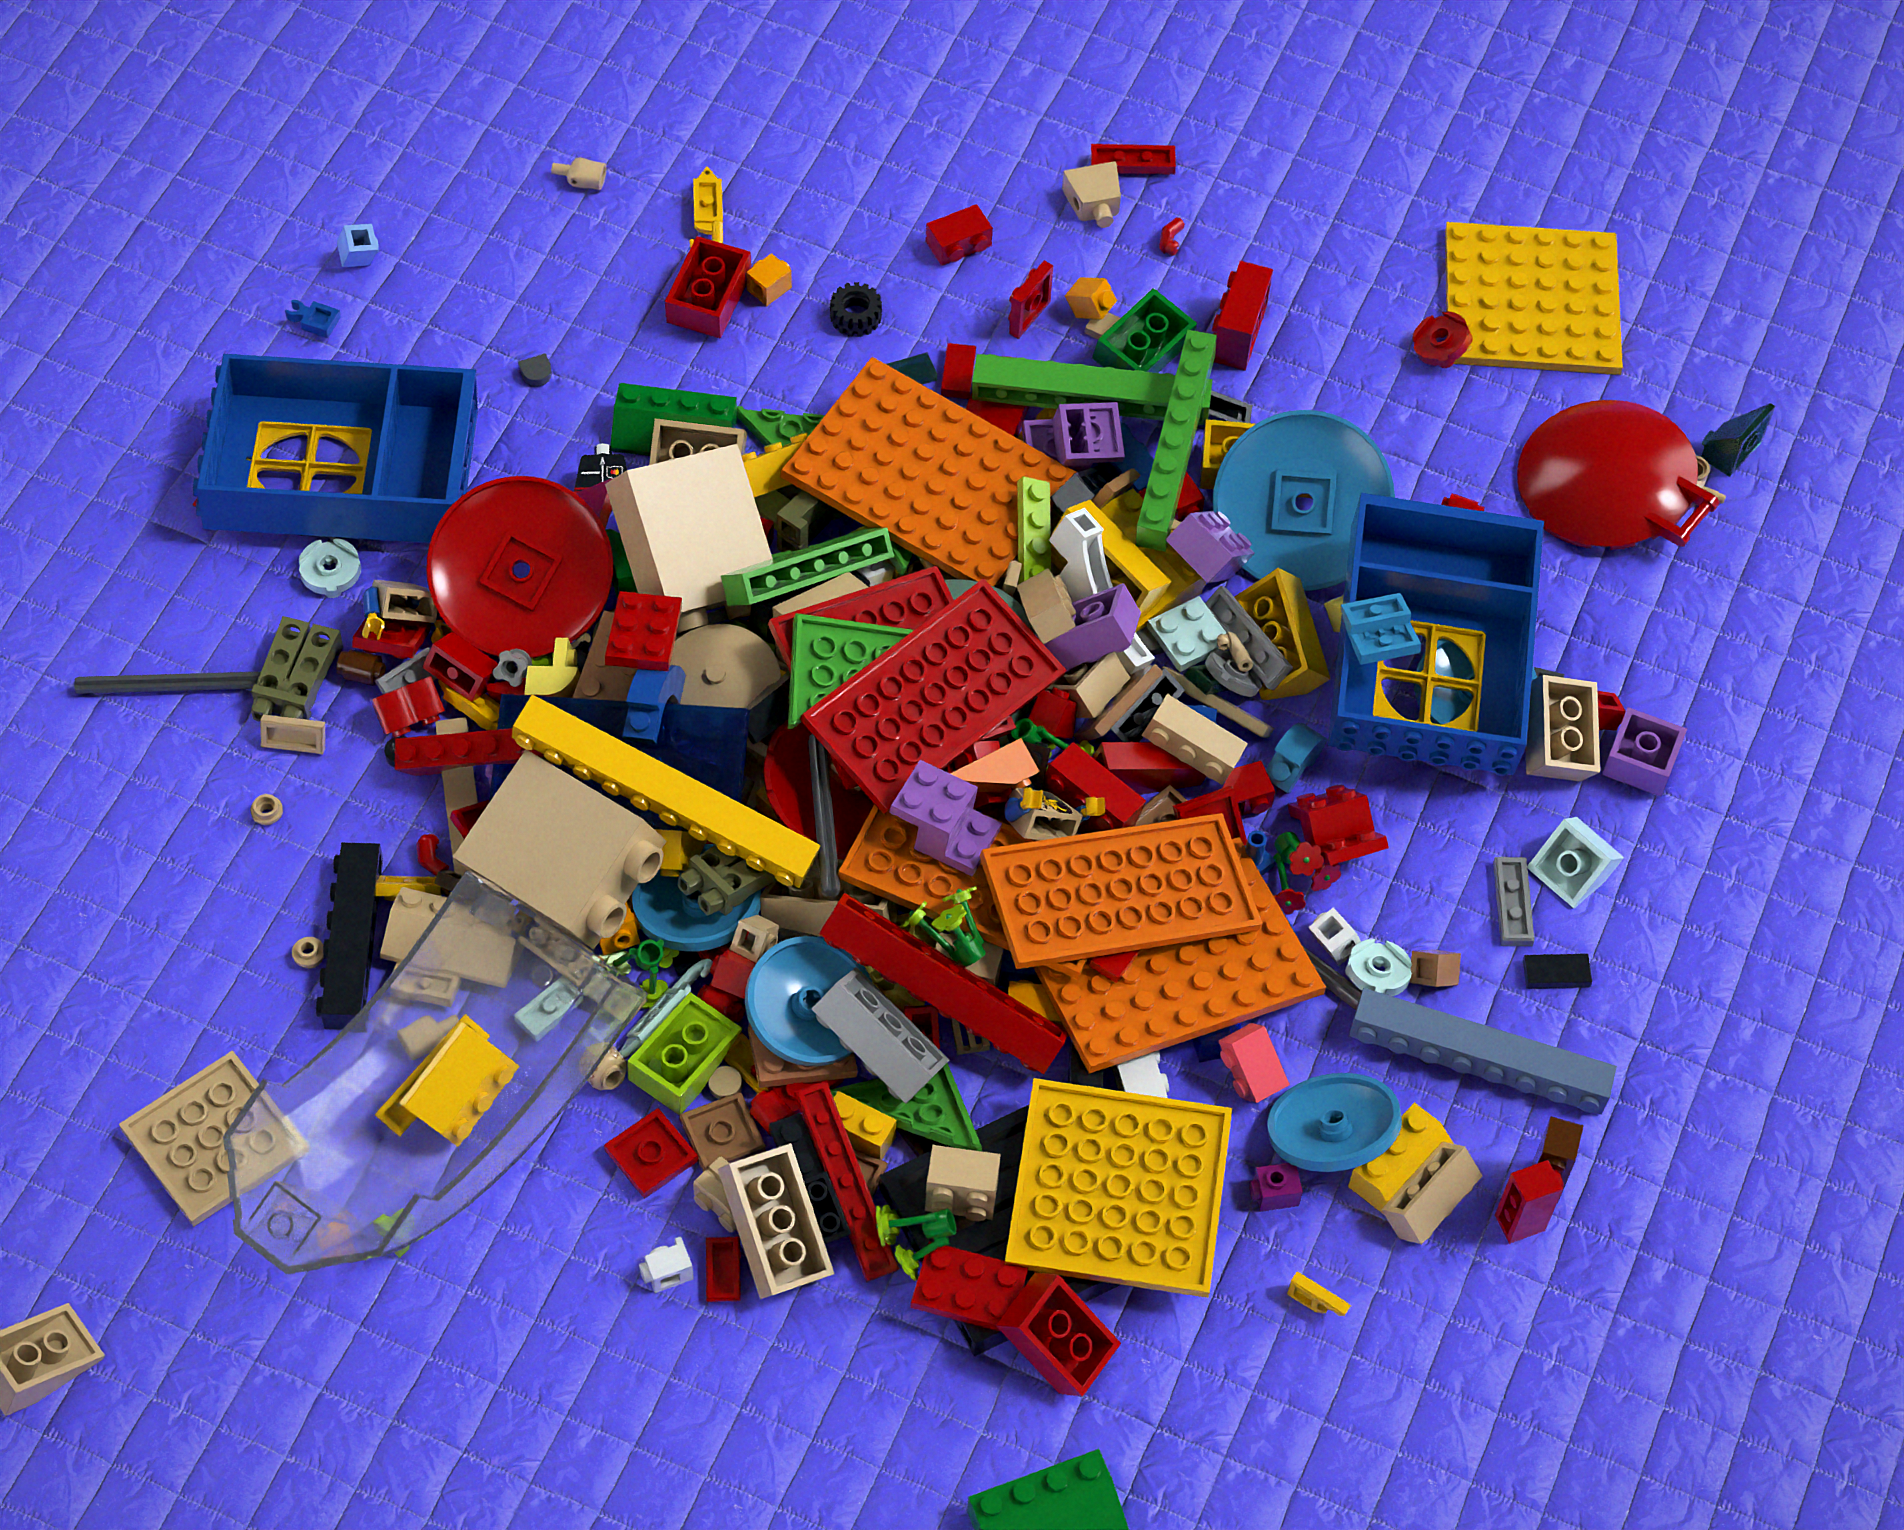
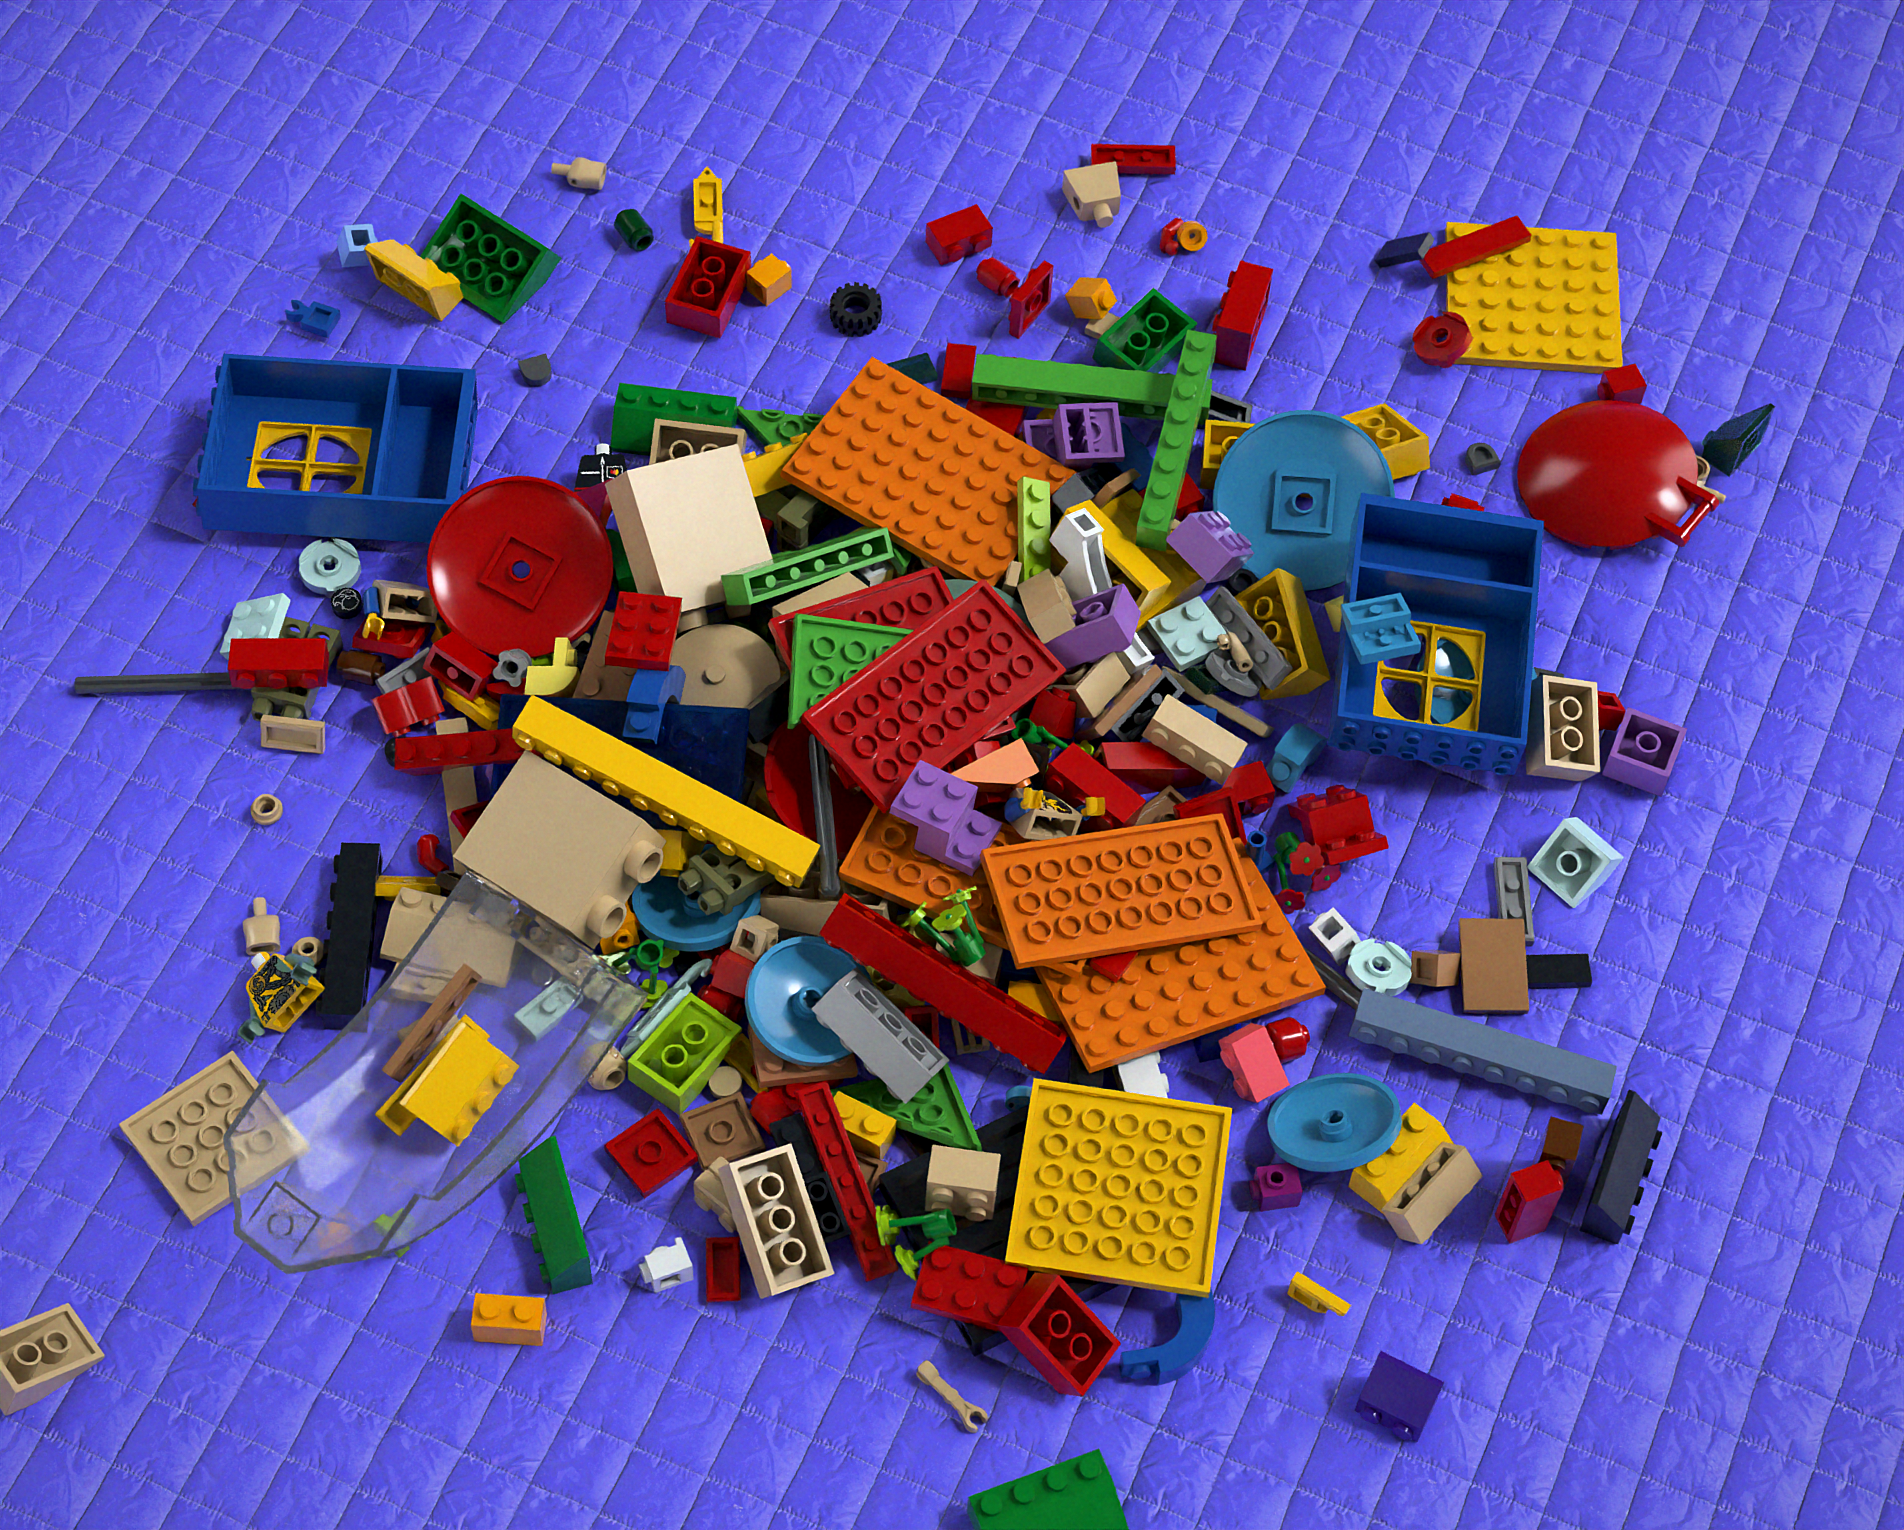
none -> light aqua plate [220,593,291,660]
none -> red brick [228,638,329,689]
none -> torso [237,952,325,1045]
none -> tan piece [243,897,281,956]
none -> black tile [331,588,363,619]
none -> yellow slope [364,239,464,322]
none -> medium nougat tile [382,963,482,1083]
none -> green slope [420,193,561,323]
none -> light orange brick [471,1293,547,1346]
none -> green slope [514,1135,593,1294]
none -> dark green brick [614,209,654,251]
none -> tan piece [916,1360,988,1433]
none -> red brick [976,257,1020,298]
none -> dark azure tile [1005,1086,1032,1112]
none -> blue arch [1119,1286,1215,1385]
none -> light orange tile [1177,221,1208,251]
none -> black tile [1227,569,1258,596]
none -> red head [1265,1017,1310,1064]
none -> yellow slope [1341,403,1430,480]
none -> dark purple slope [1354,1351,1444,1442]
none -> tile [1374,232,1435,268]
none -> red tile [1419,215,1532,279]
none -> medium nougat tile [1458,918,1529,1014]
none -> dark grey tile [1465,443,1501,476]
none -> black slope [1579,1090,1663,1245]
none -> red brick [1597,363,1647,404]

